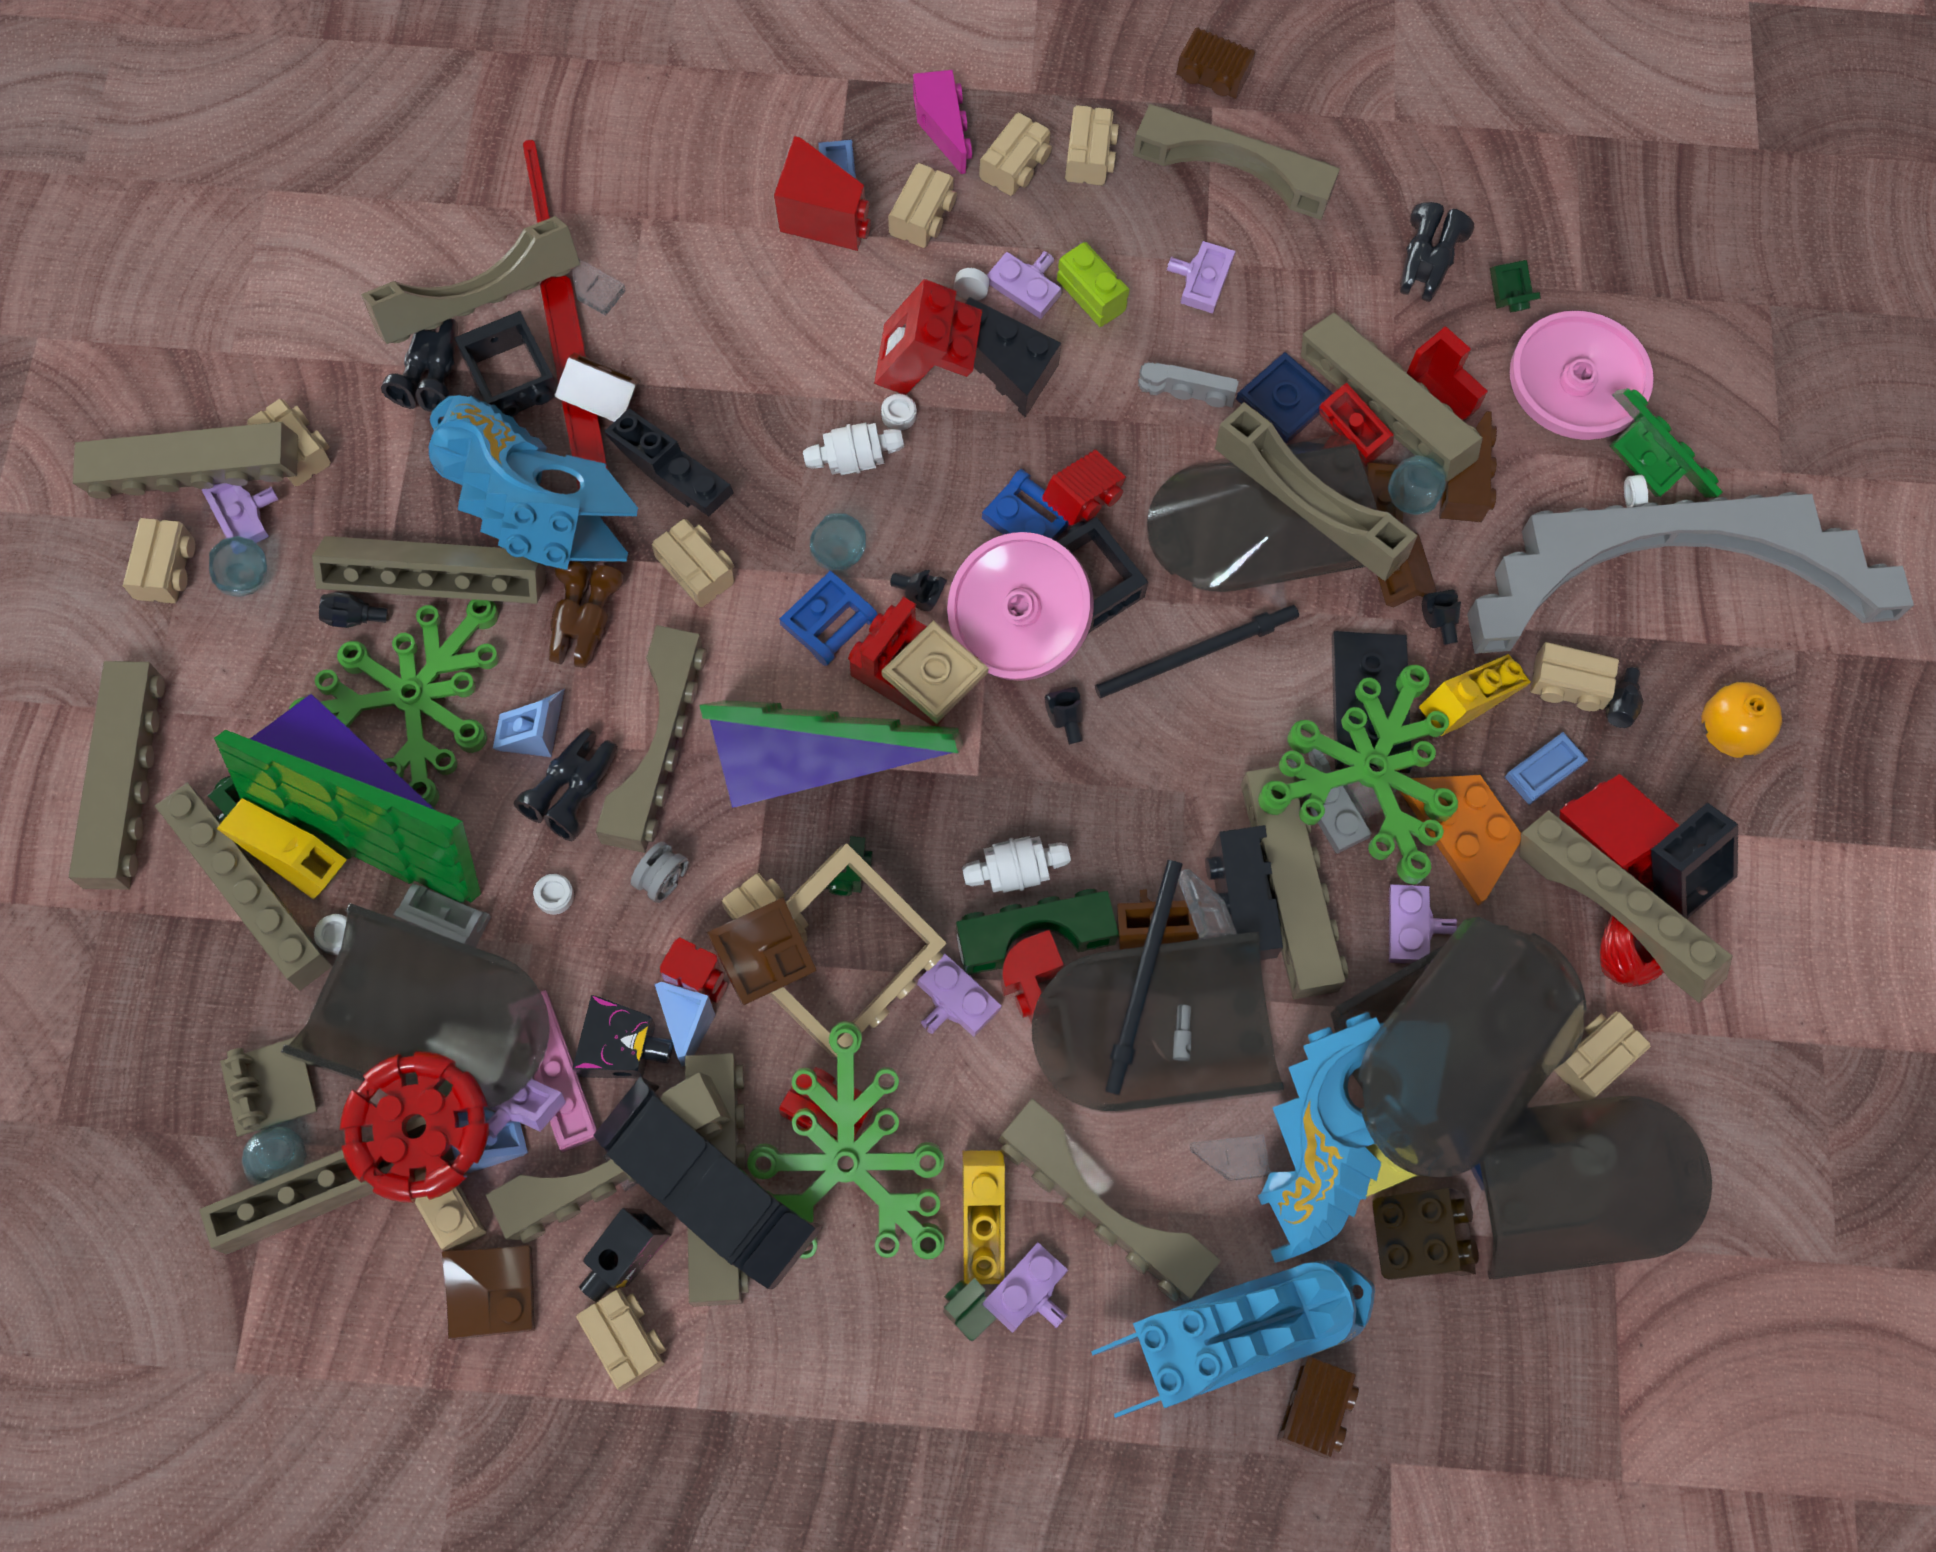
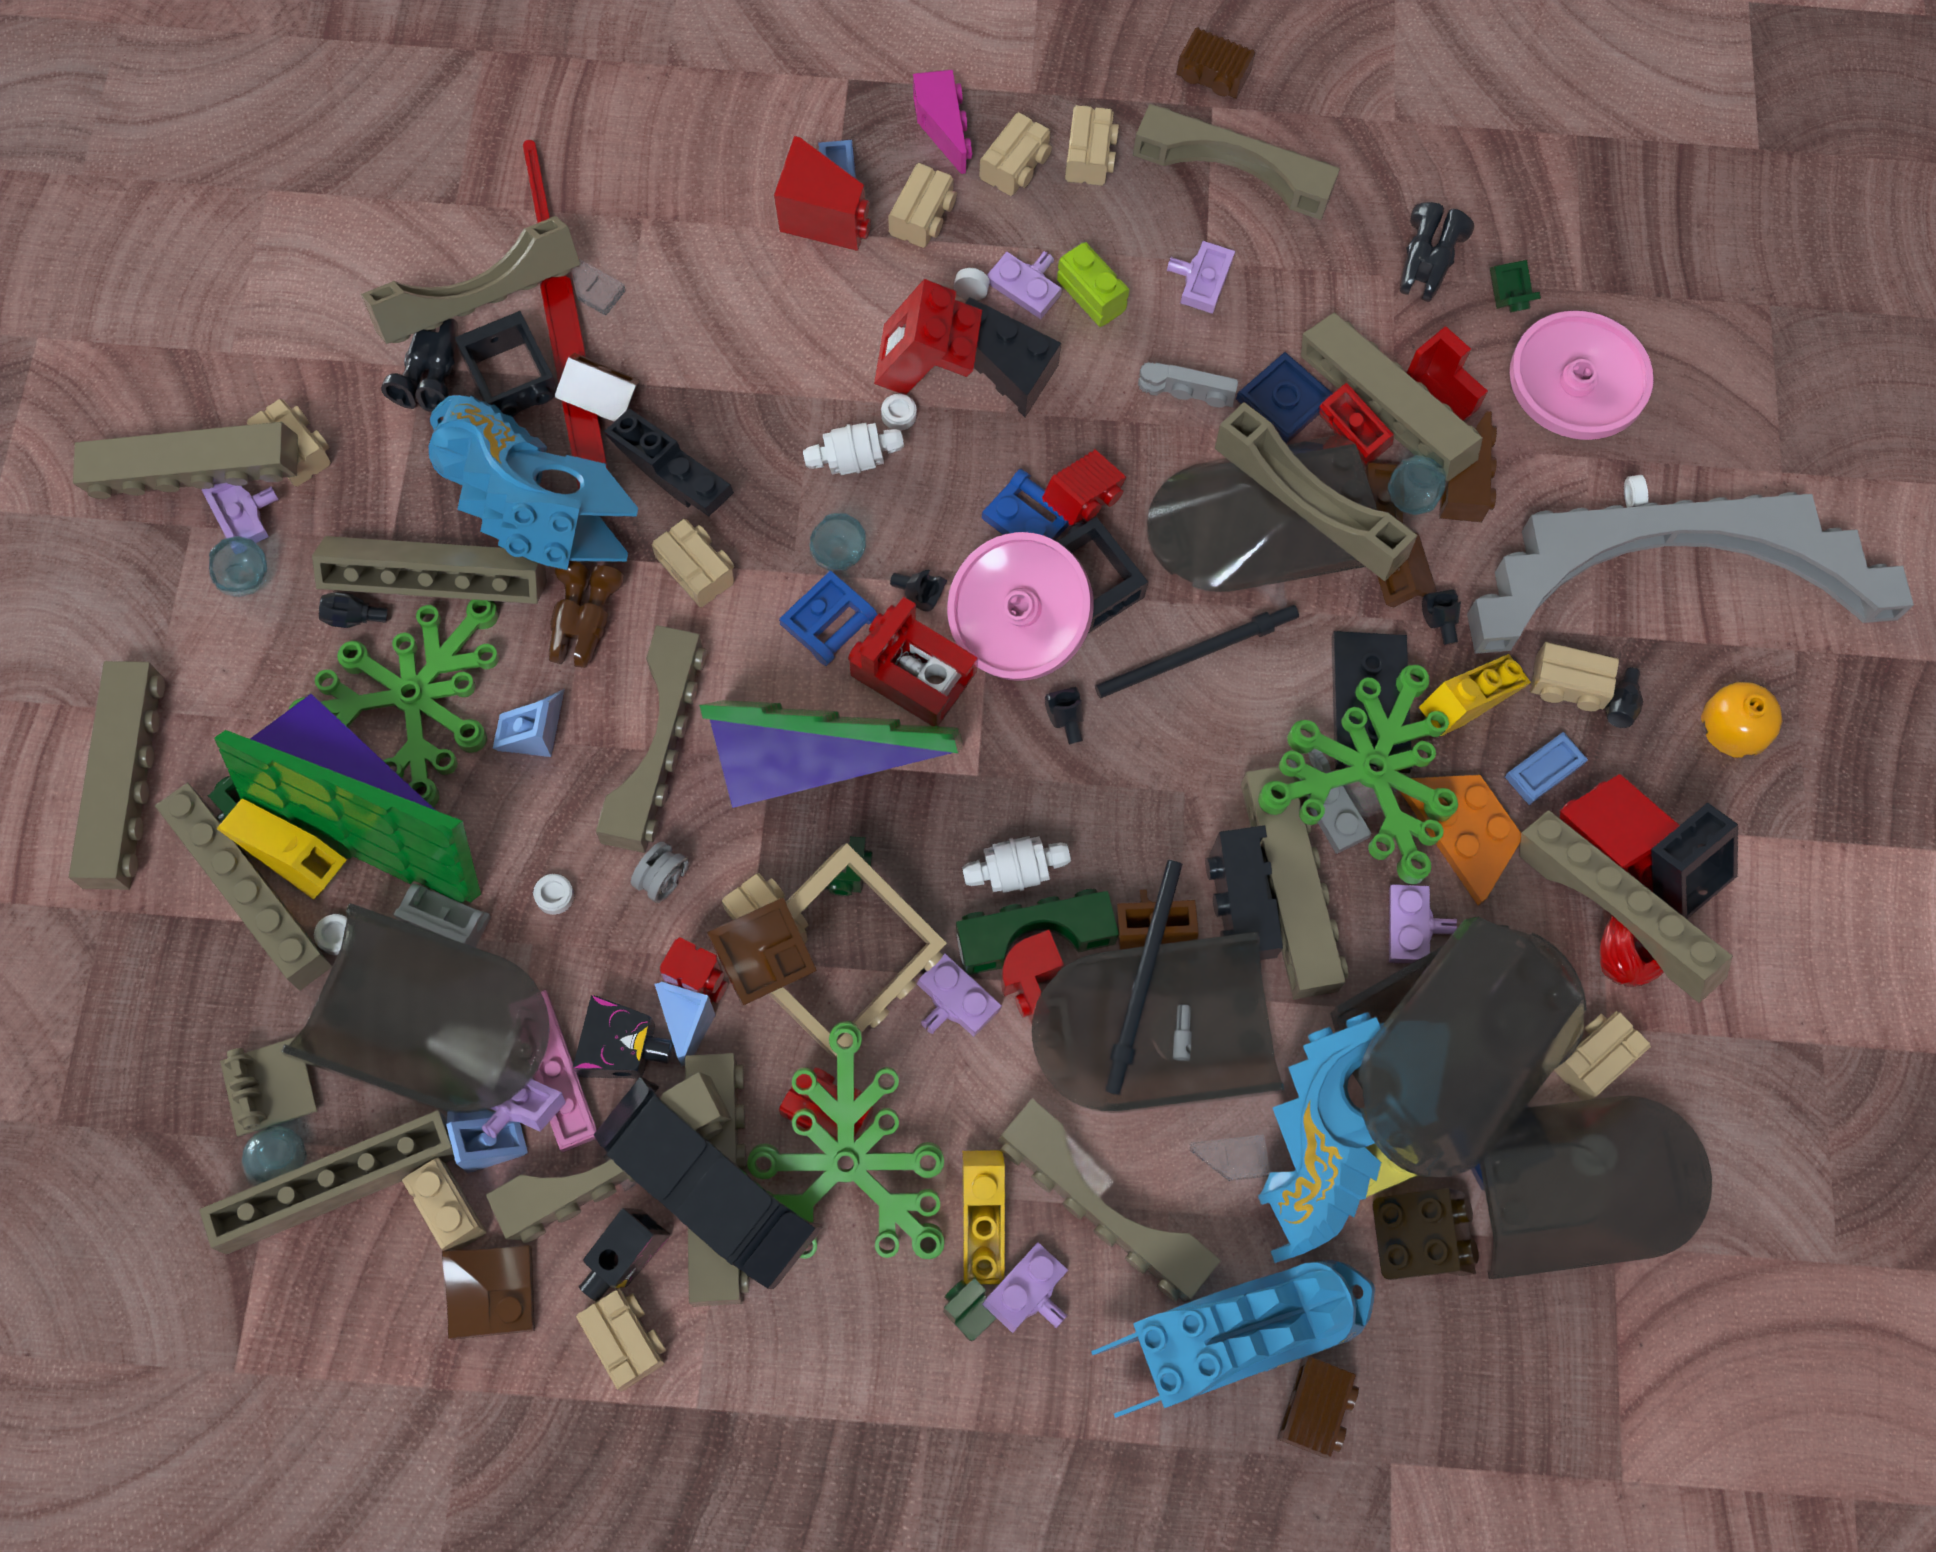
tan brick [123,518,195,604] -> none
red plate [340,1051,490,1203] -> none
black piece [513,728,617,842] -> none
tan plate [882,620,988,724] -> none
clear tile [1178,869,1237,941] -> none
green bracket [1609,388,1723,498] -> none

